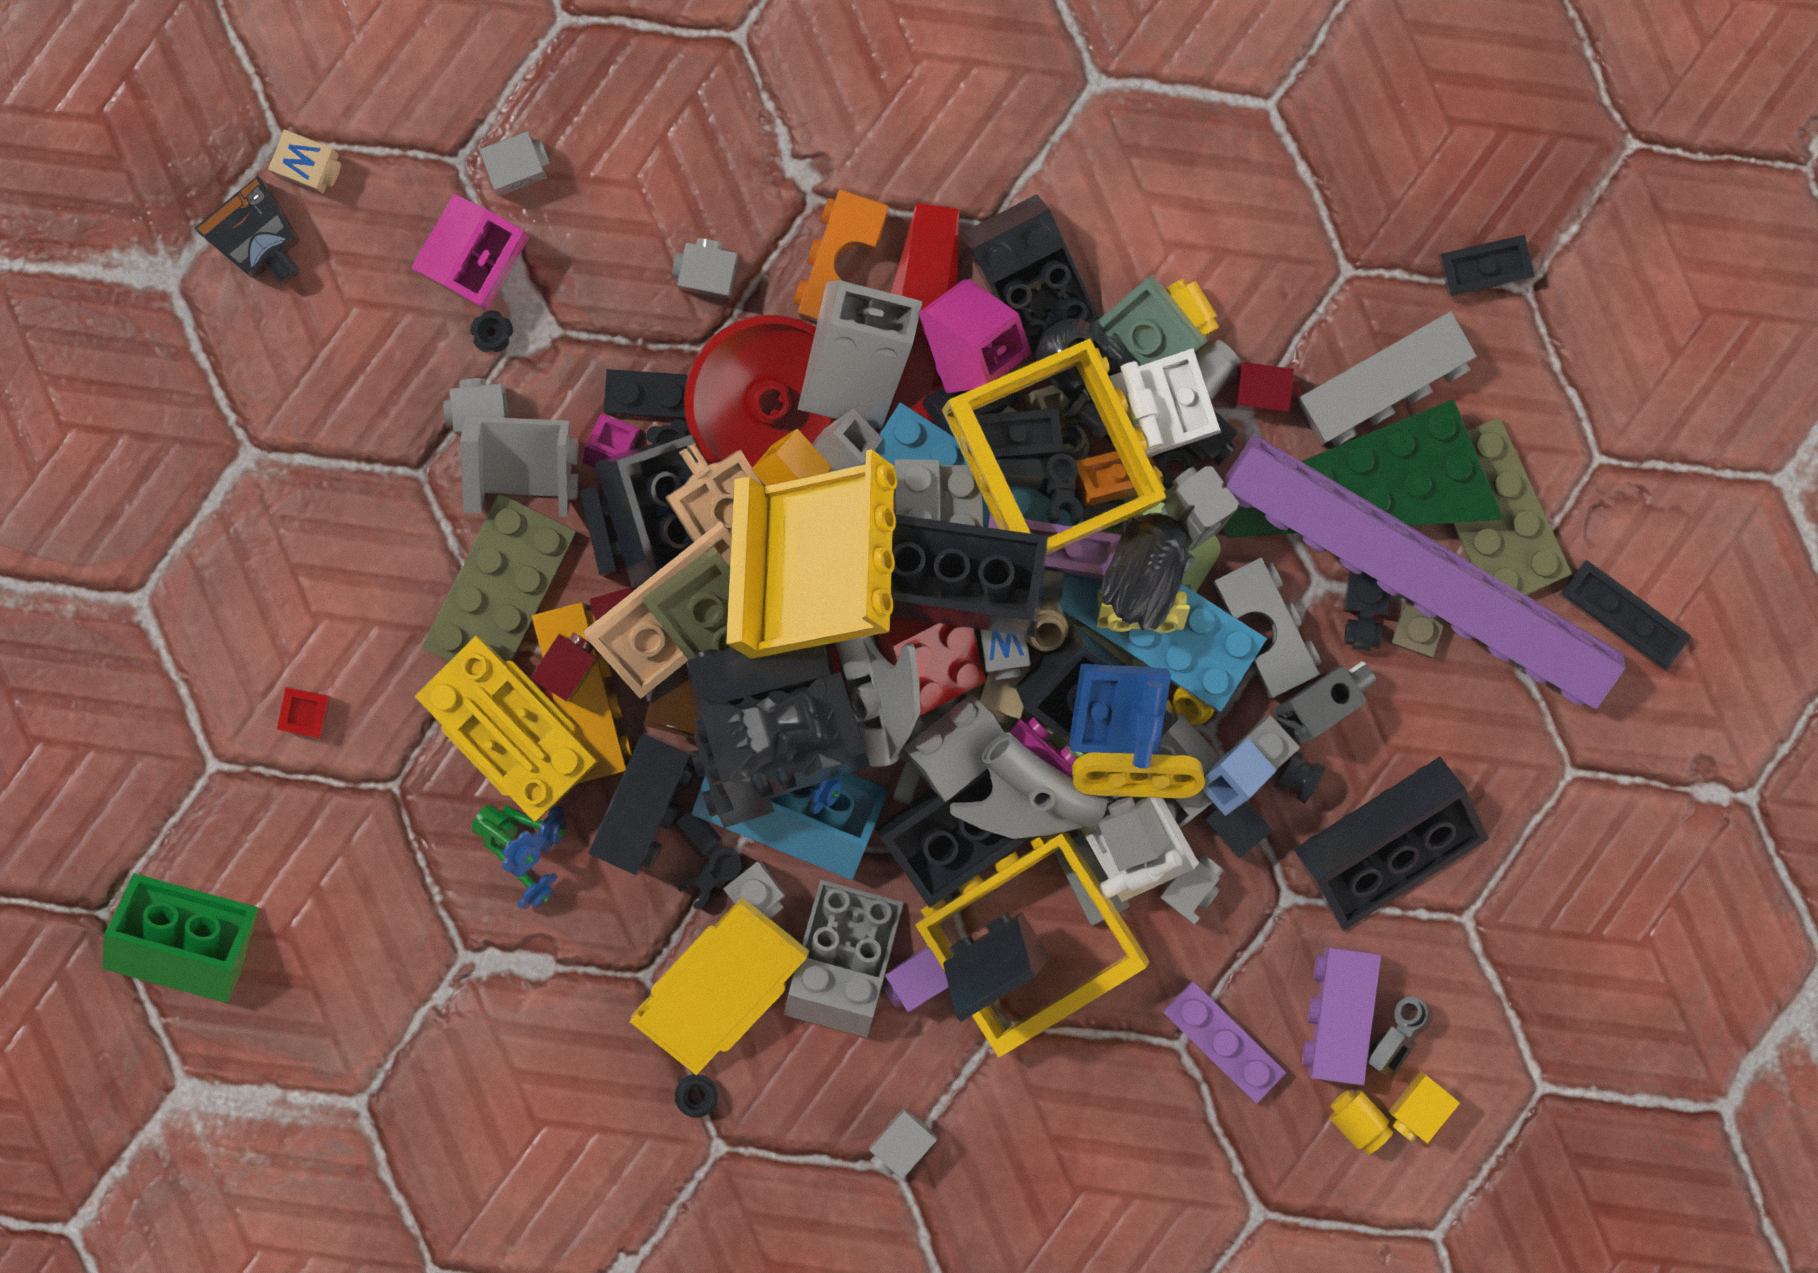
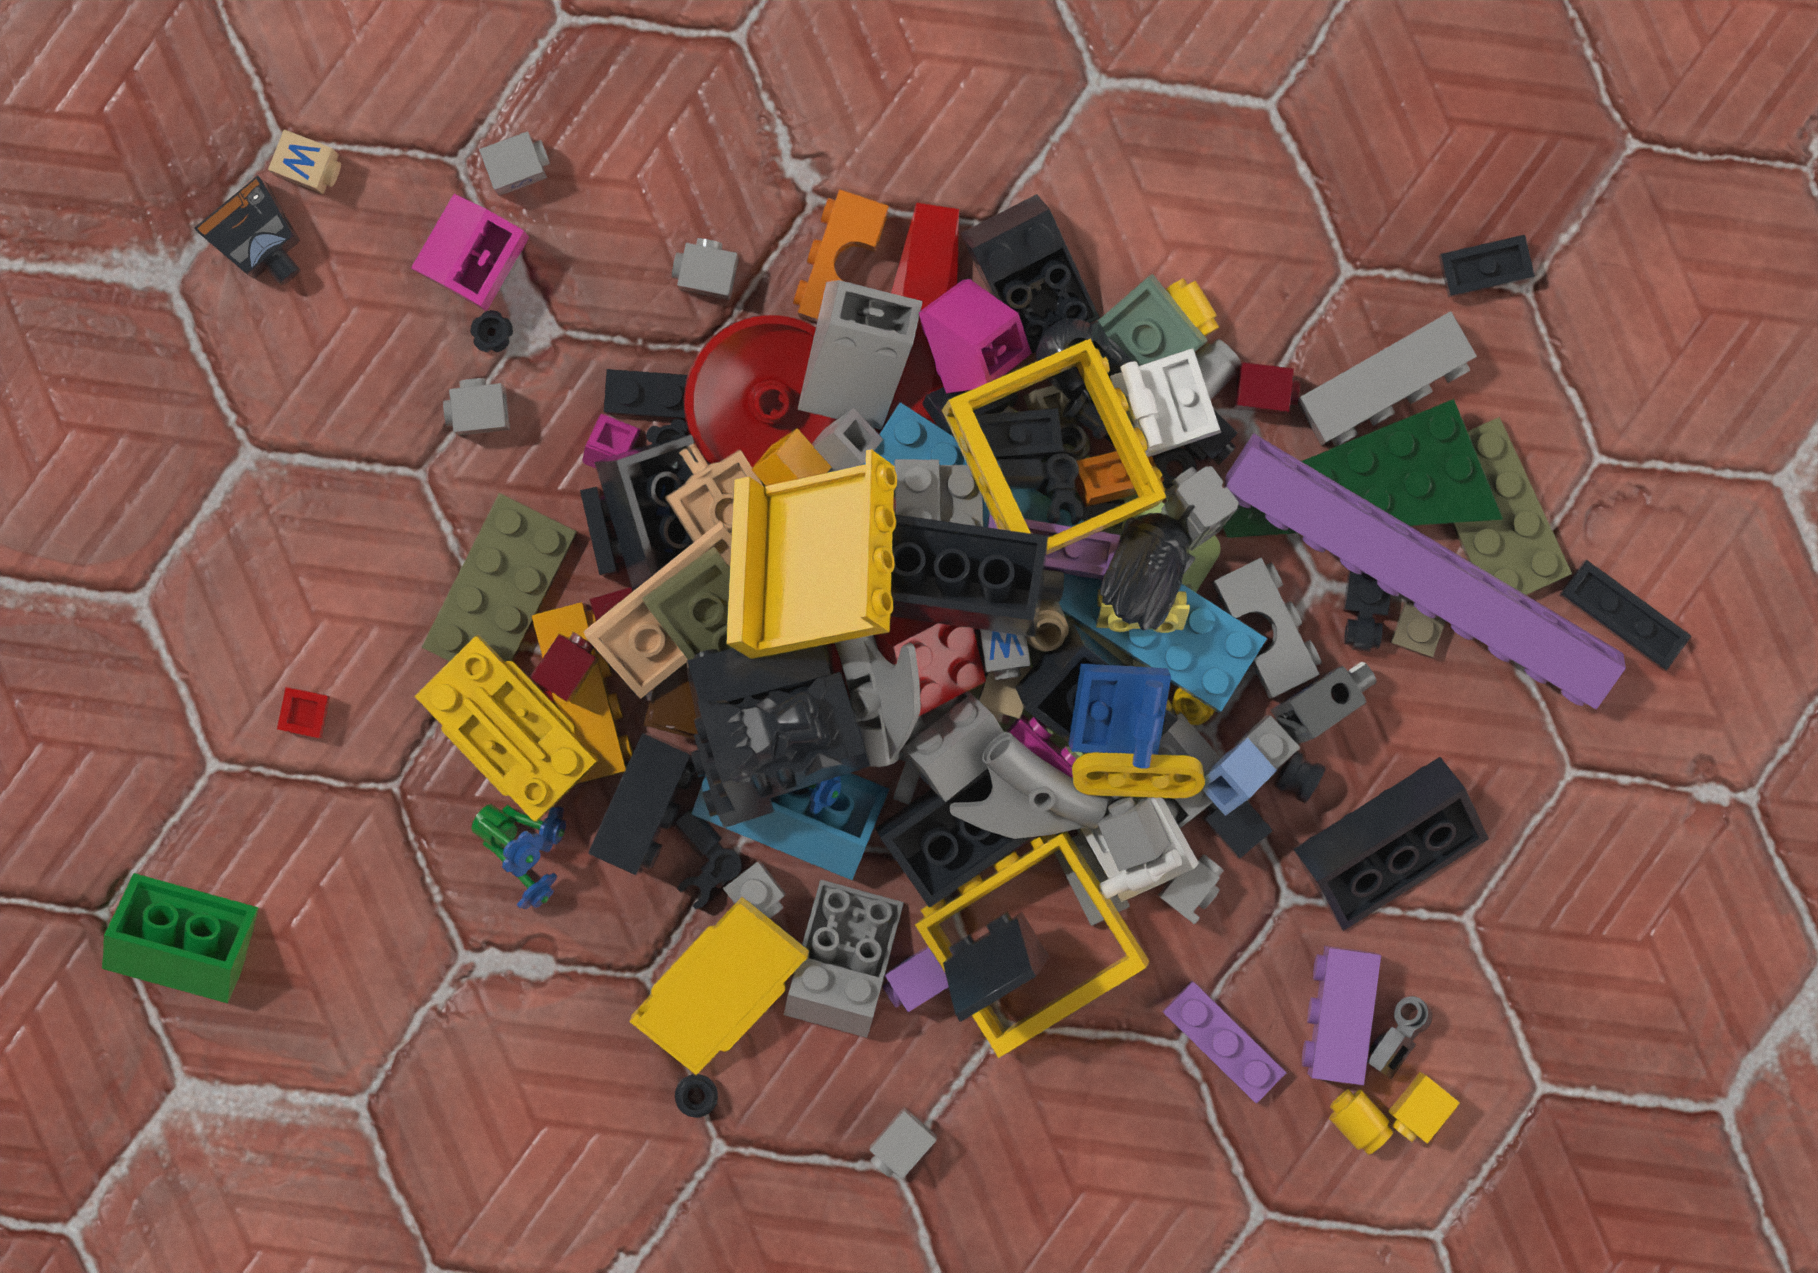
light grey panel [460,416,579,517] -> none

